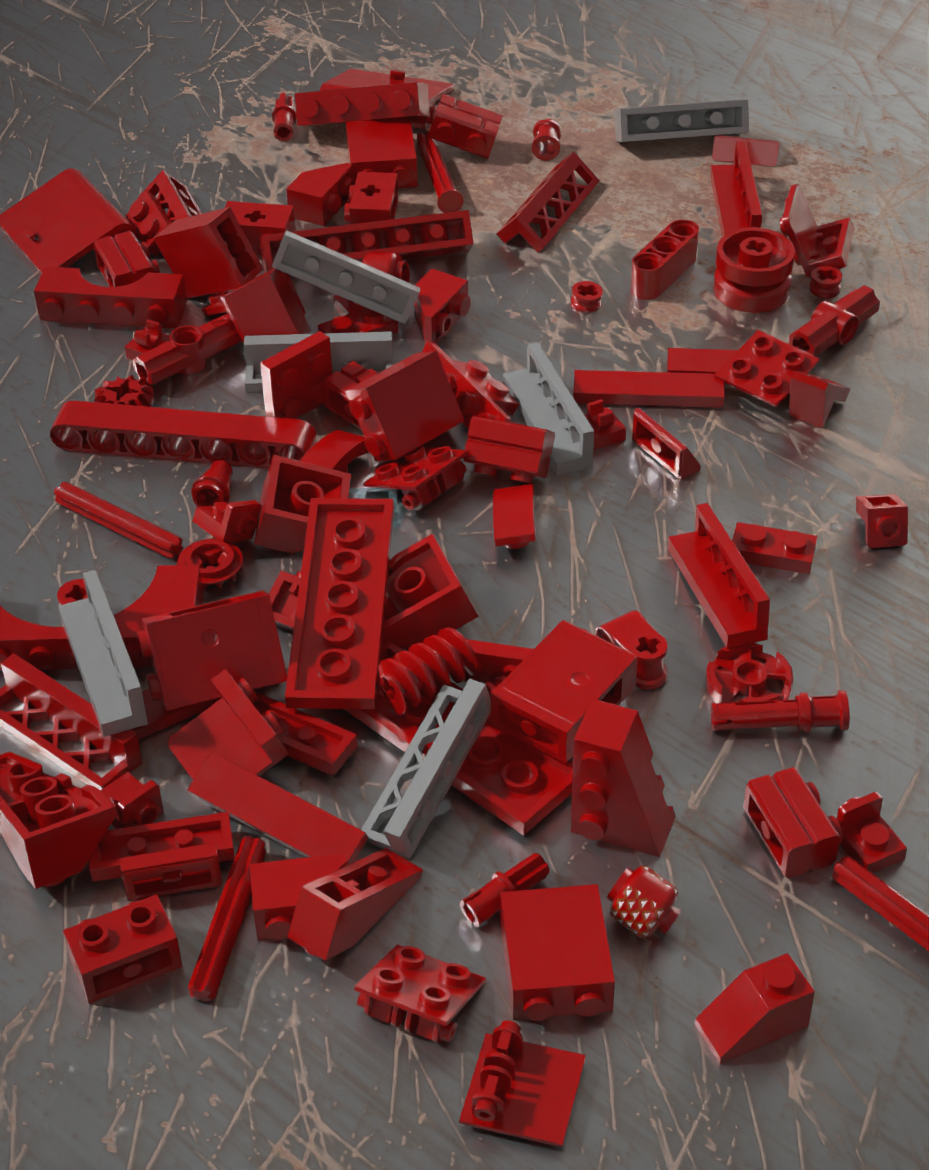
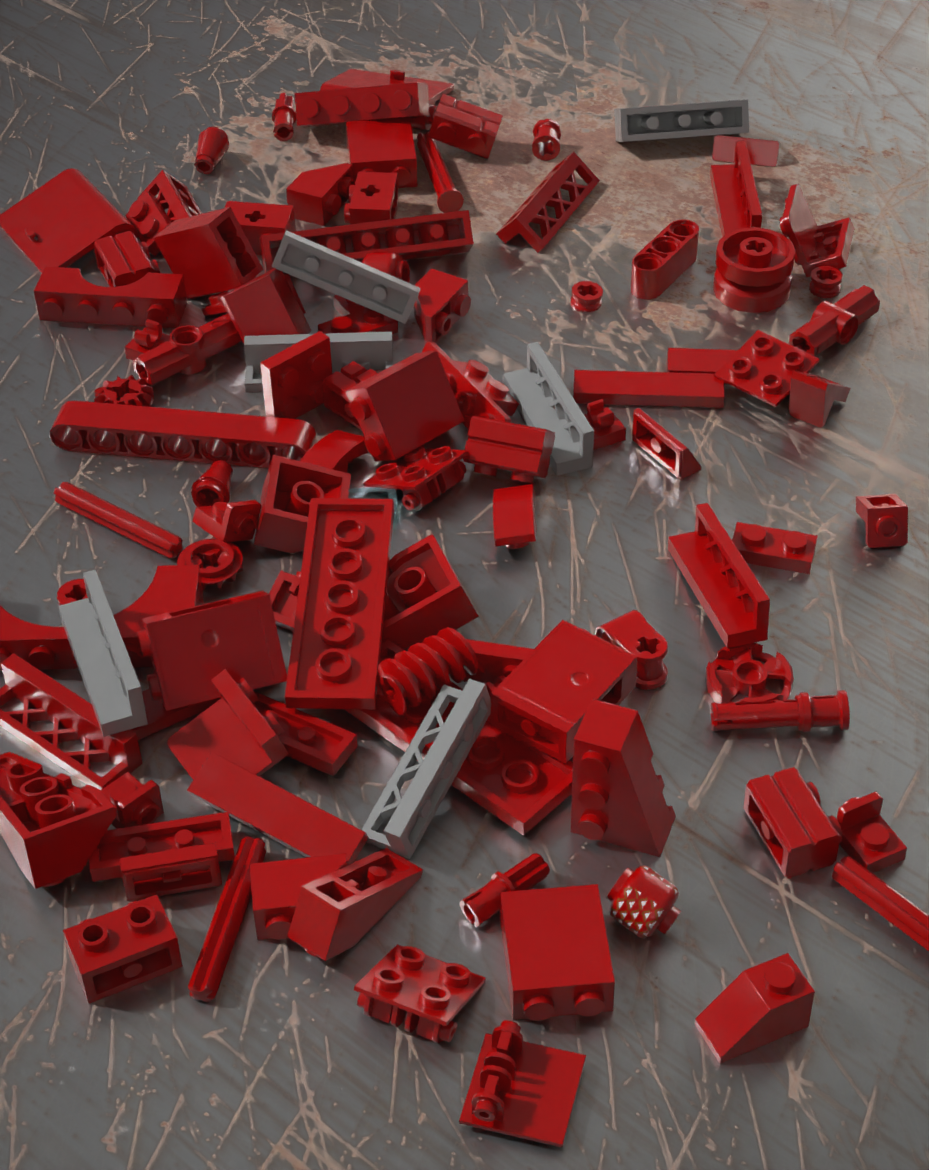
none -> red cone [194,127,229,174]

